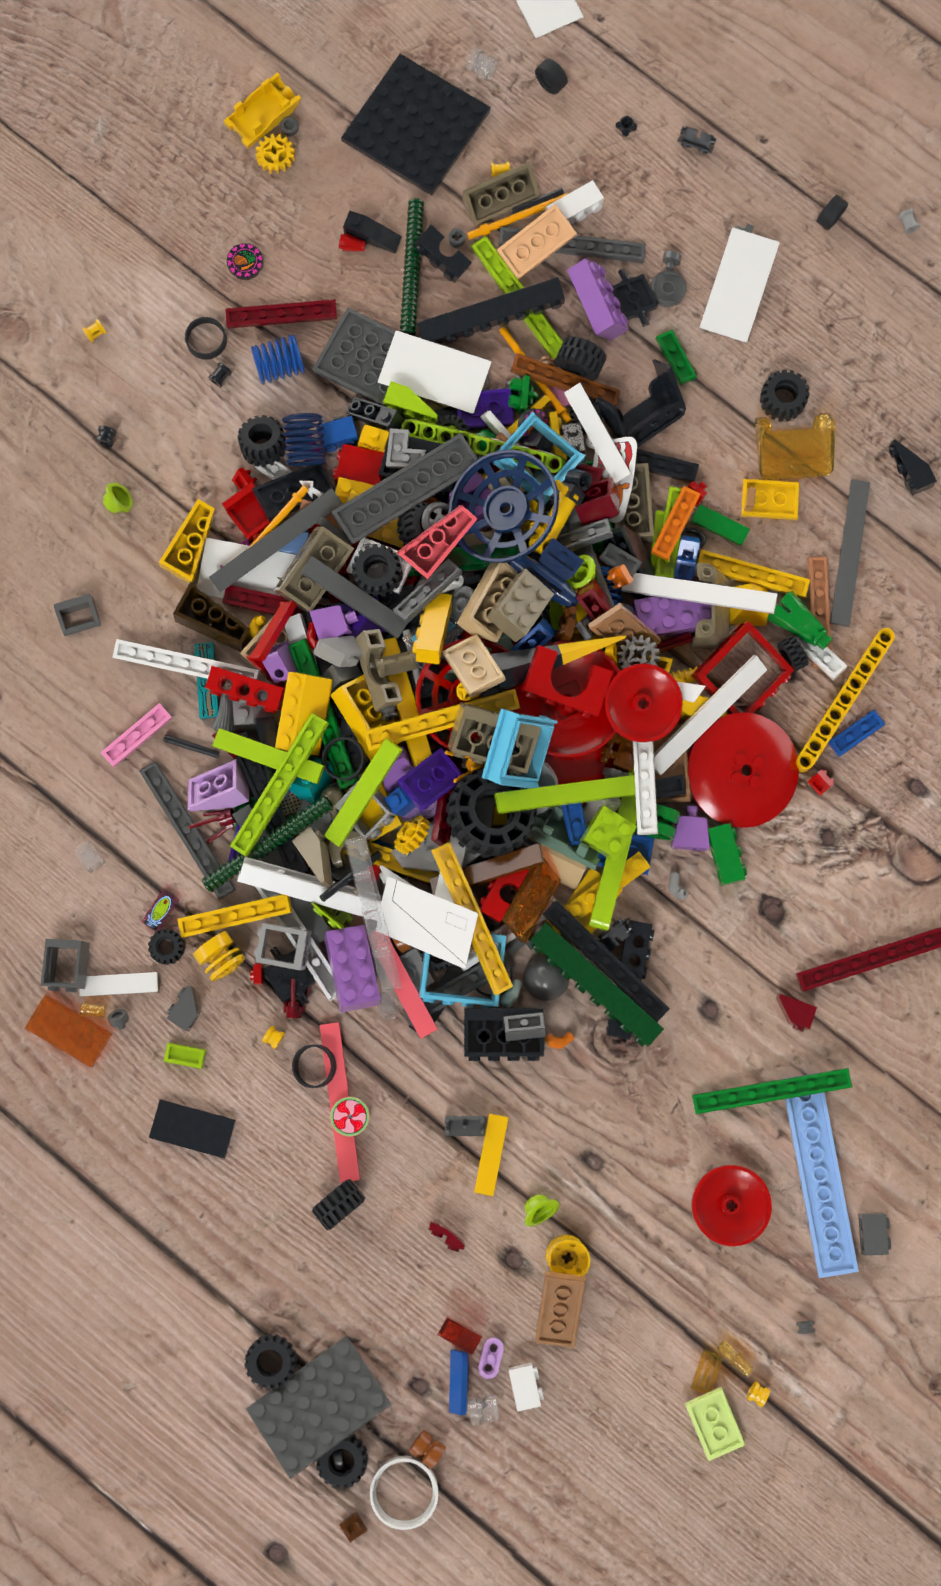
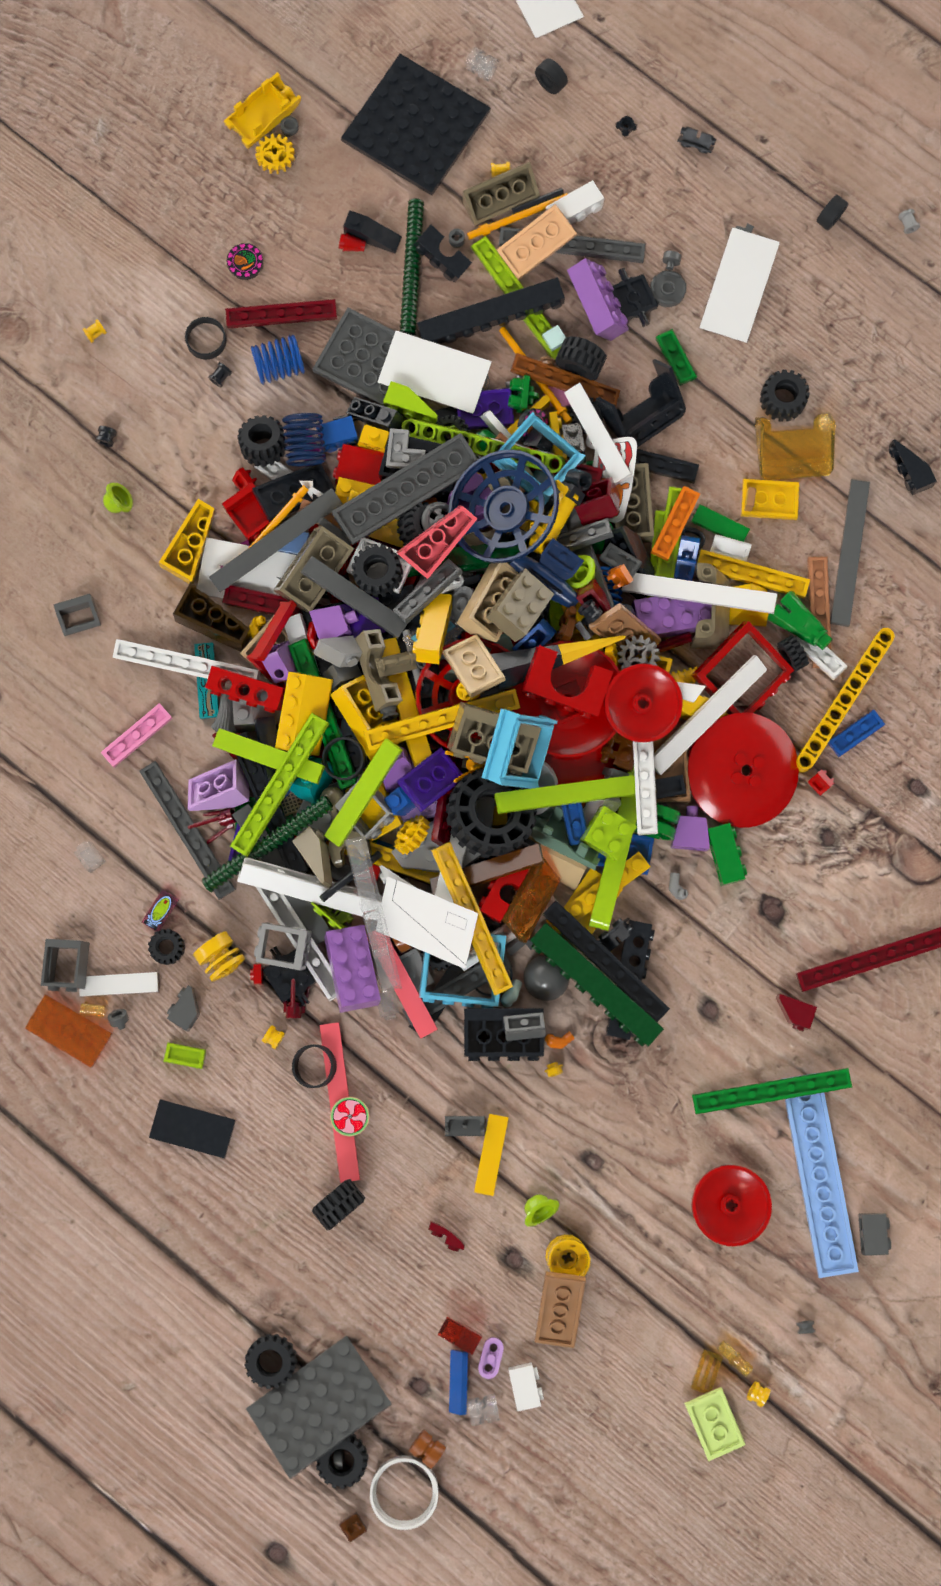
black bar [163,734,220,759] -> none
yellow plate [177,894,293,938] -> none
red tile [688,481,708,507] -> none
none -> light aqua tile [542,325,566,351]
none -> yellow plate [544,1062,563,1078]
none -> black wheel [578,599,603,624]
none -> white tile [710,534,752,562]

